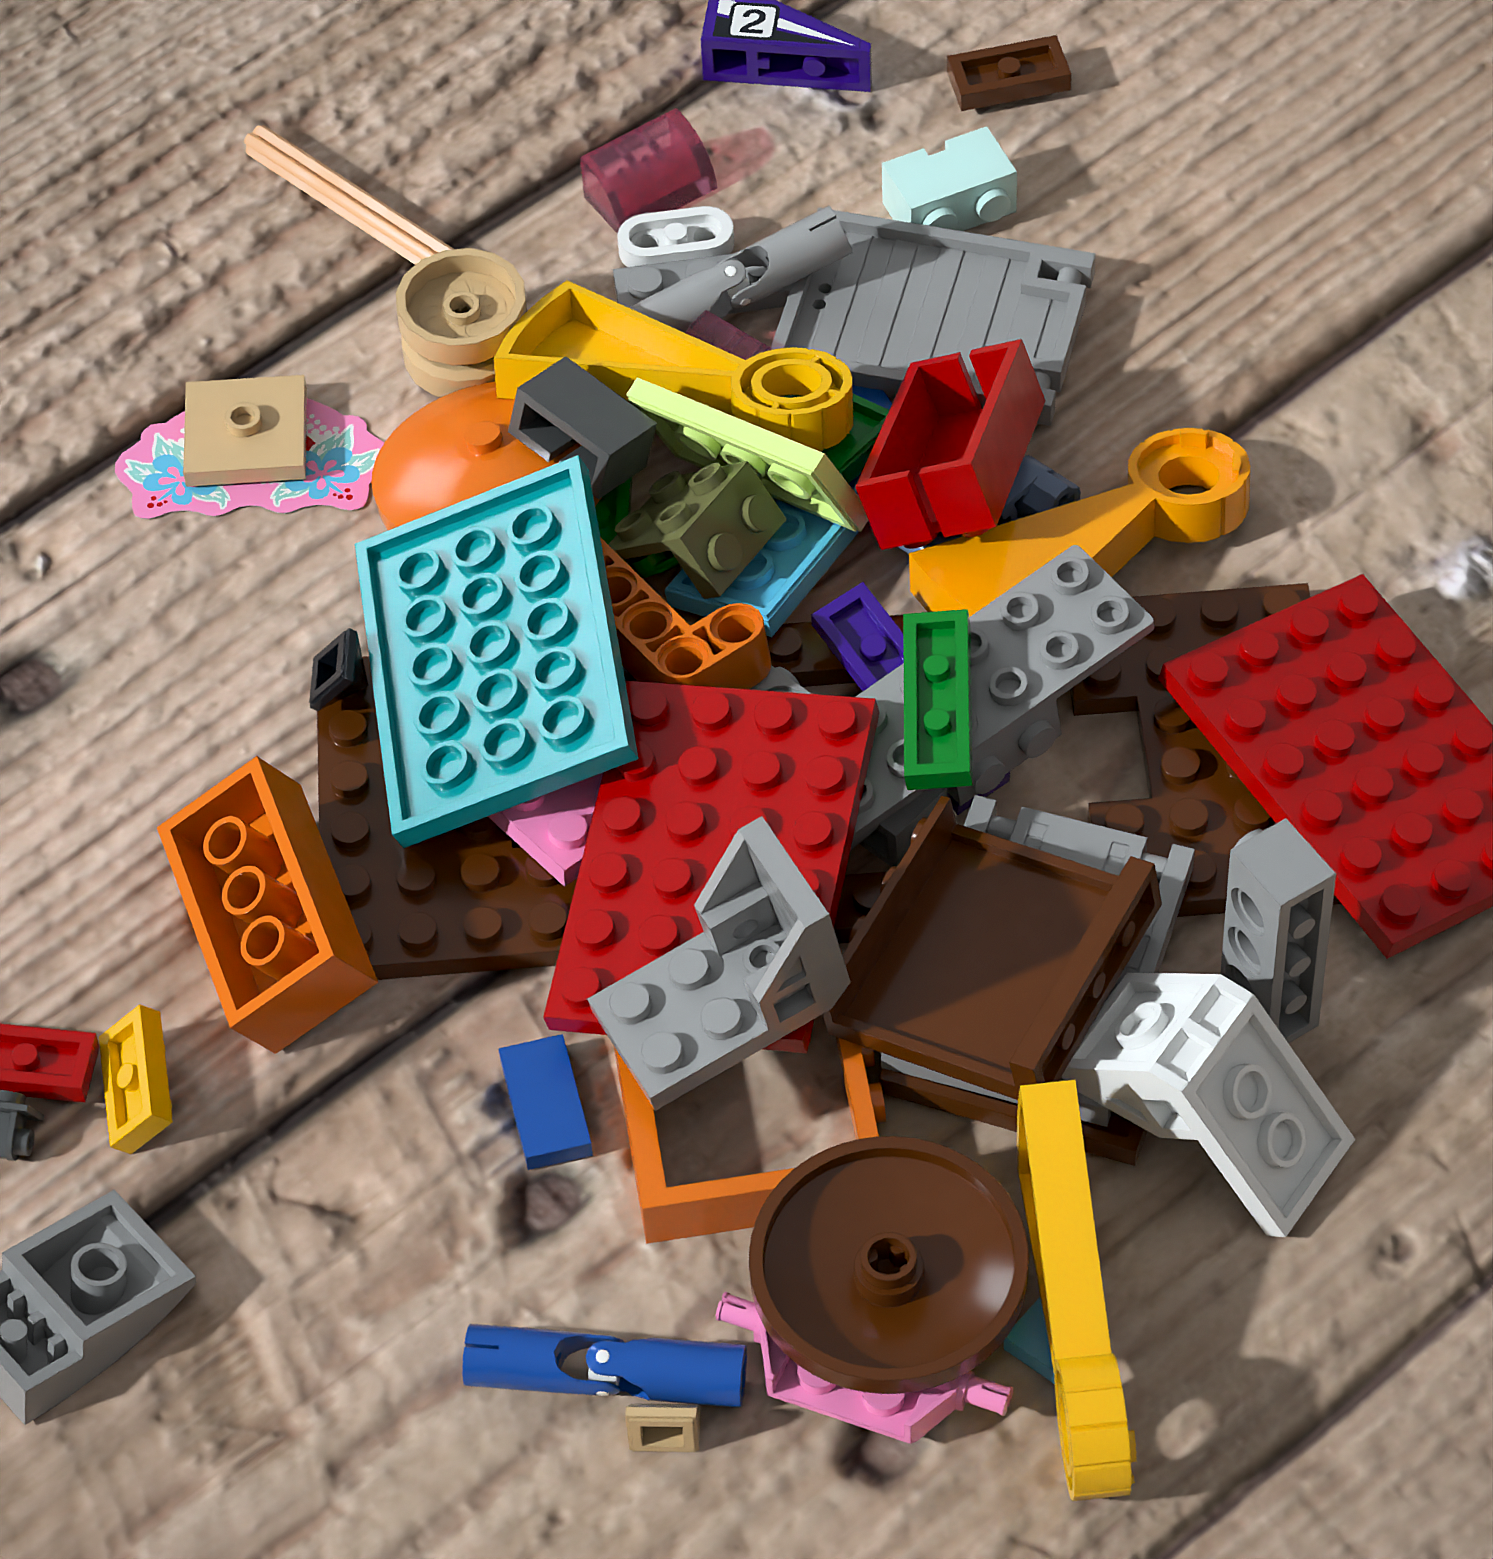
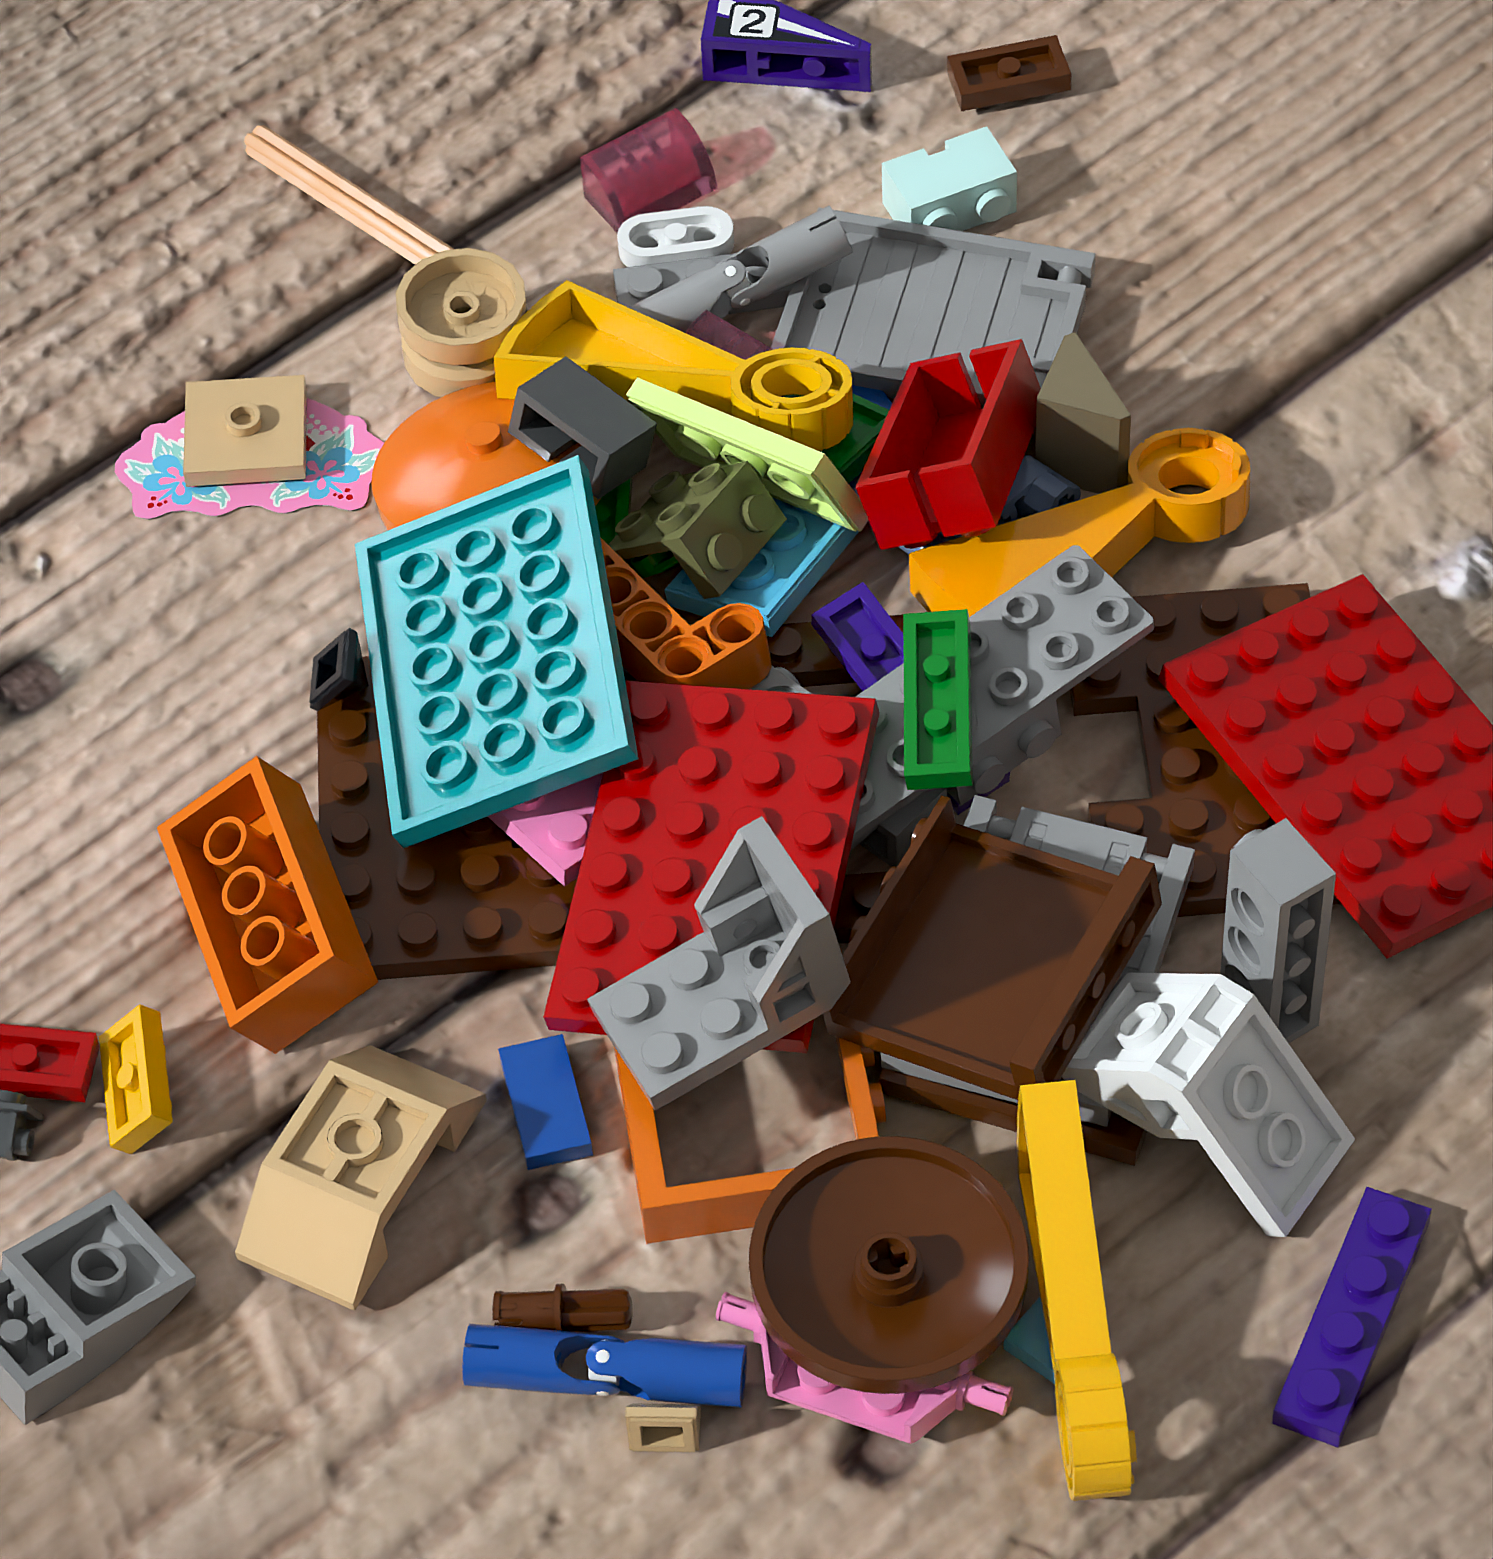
none -> tan slope [235,1045,487,1311]
none -> reddish brown axle [493,1284,633,1332]
none -> dark tan slope [1036,332,1131,494]
none -> dark purple plate [1272,1187,1432,1448]

